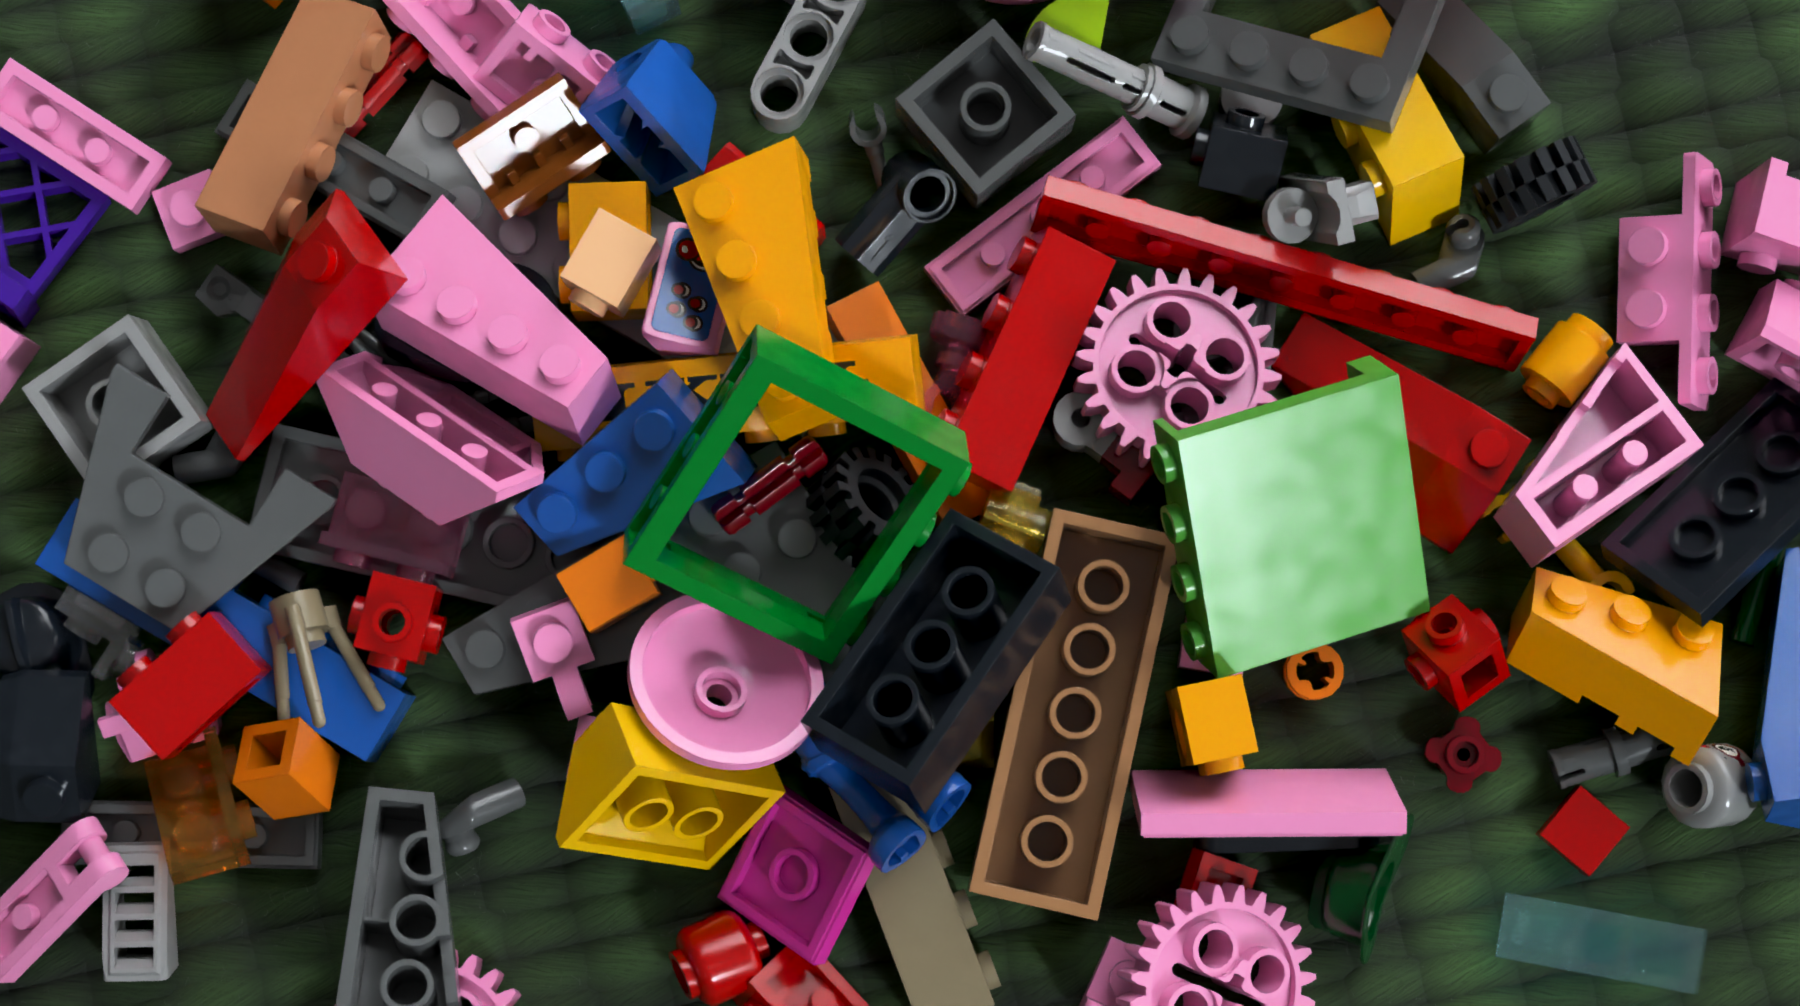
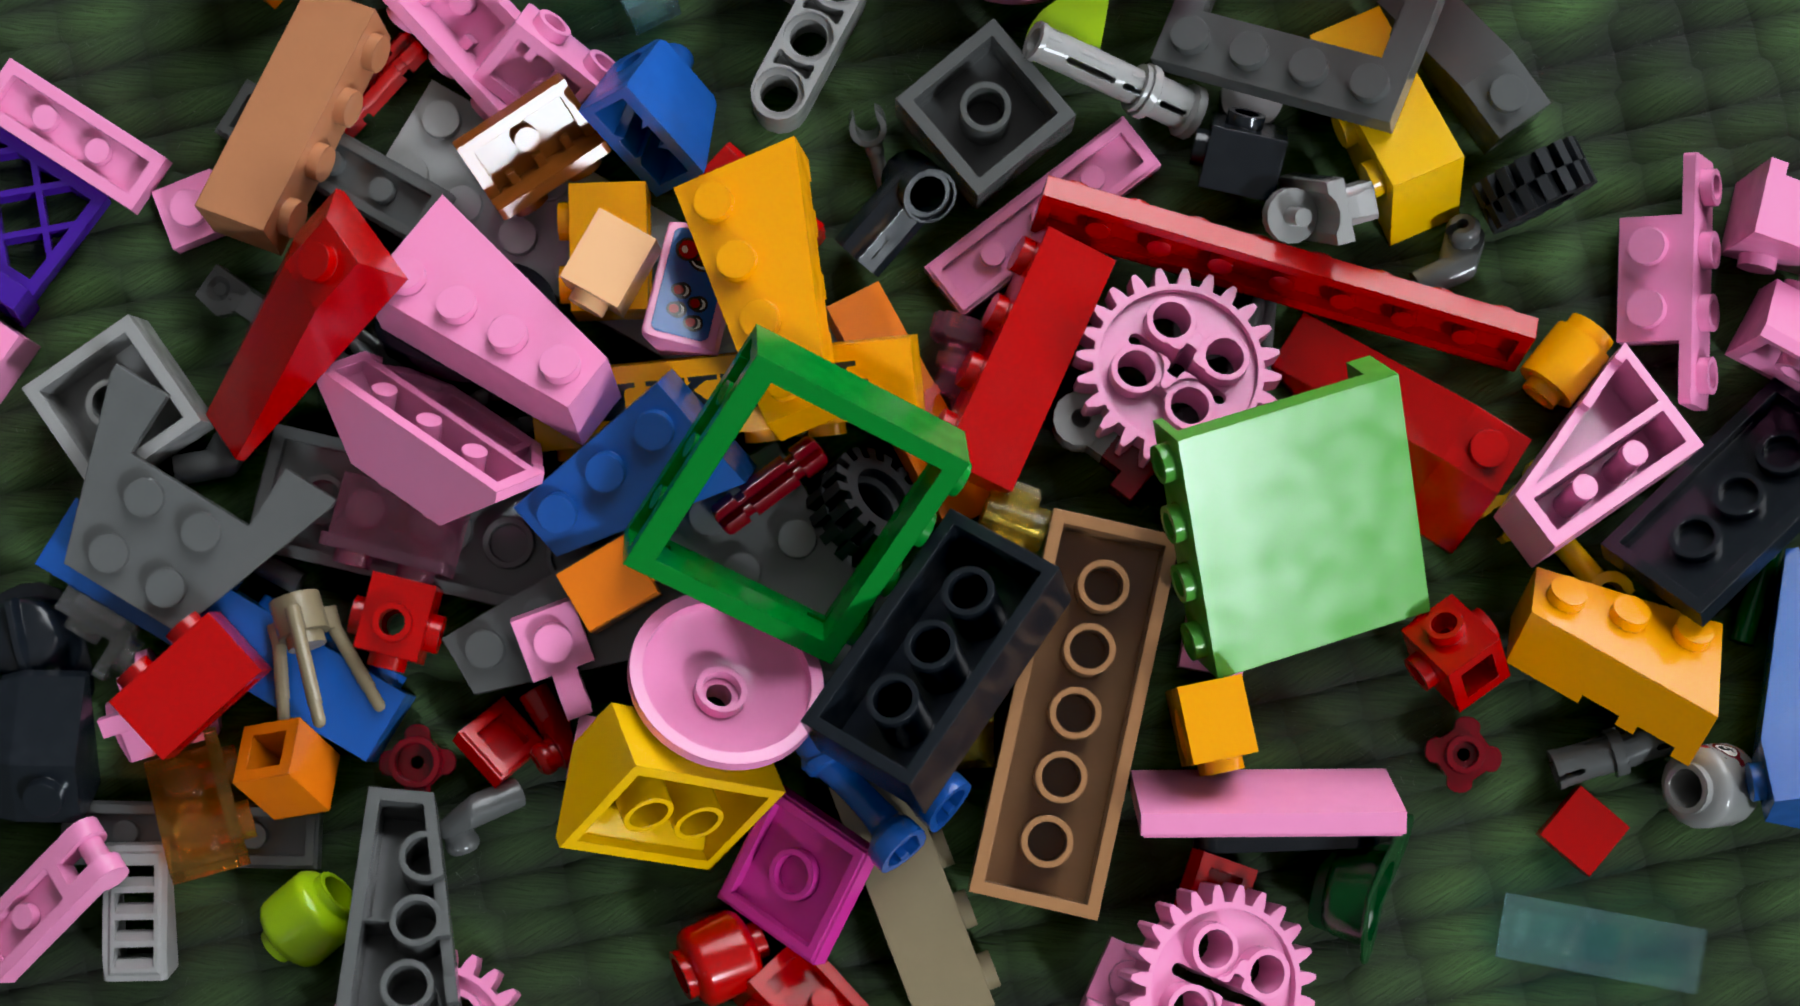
orange bush [1283,645,1344,700] -> none
none -> lime head [260,870,352,967]
none -> dark red plate [379,724,457,792]
none -> red tile [452,696,543,788]
none -> red arm [519,682,574,775]

